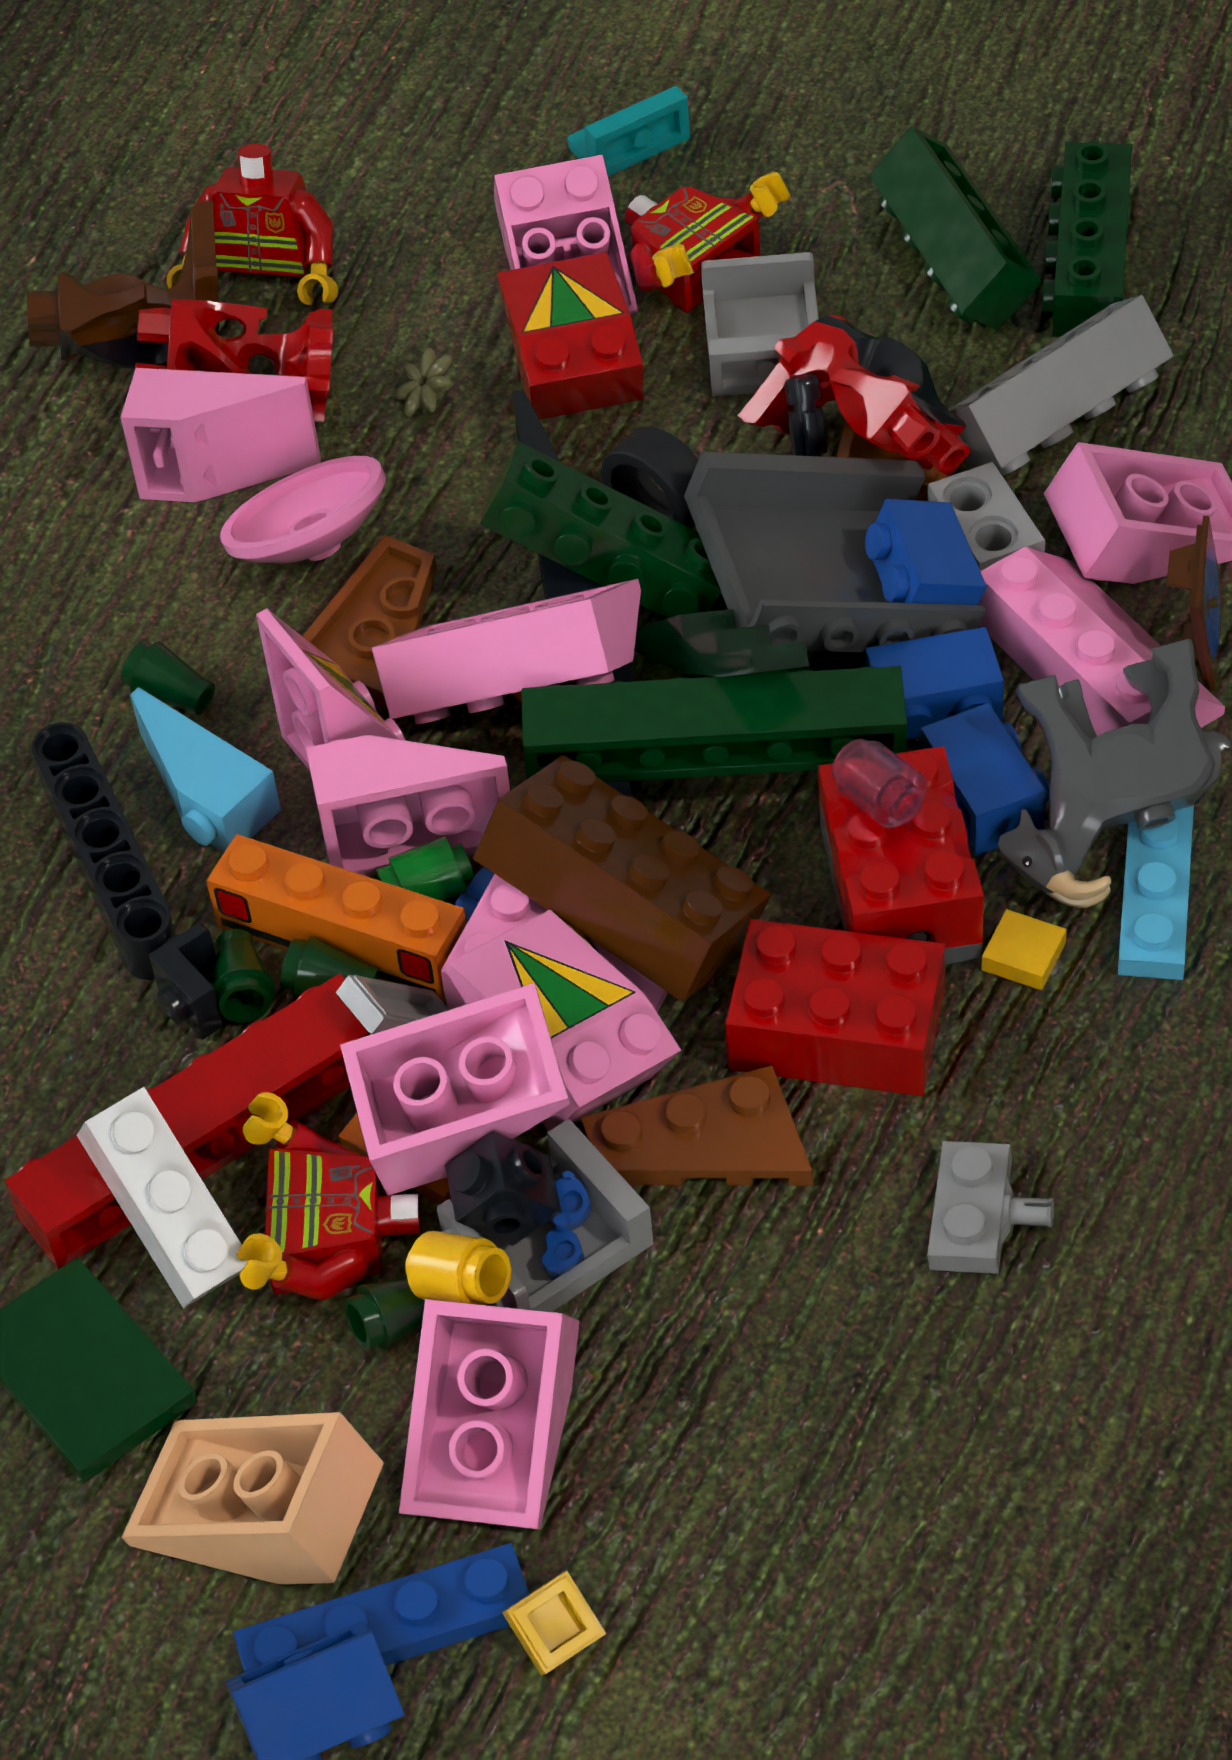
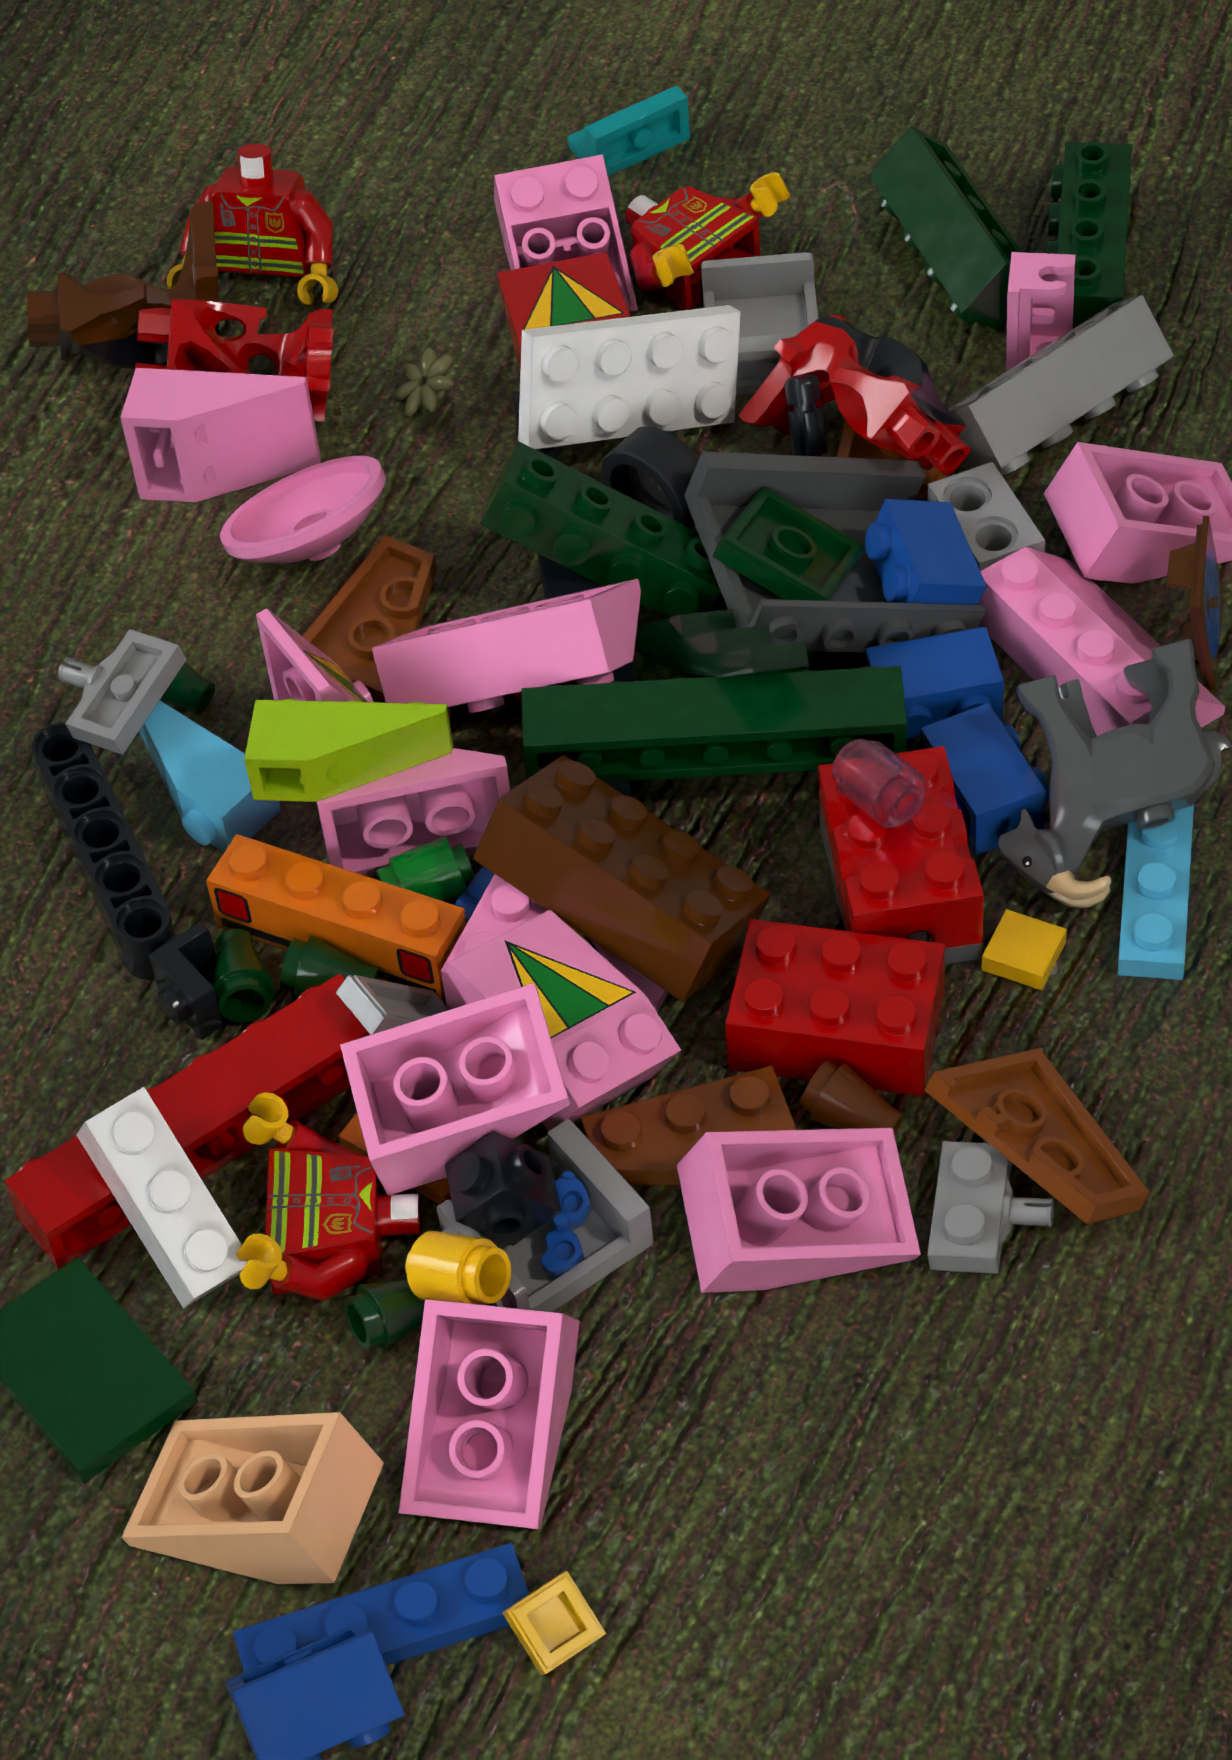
none -> light grey plate [58,629,187,755]
none -> lime slope [244,699,453,802]
none -> white plate [518,305,741,449]
none -> bright pink slope [677,1128,921,1293]
none -> dark green tile [712,487,865,601]
none -> reddish brown cone [800,1060,904,1136]
none -> dark orange wing [925,1048,1150,1224]
none -> bright pink hinge [1006,252,1076,371]

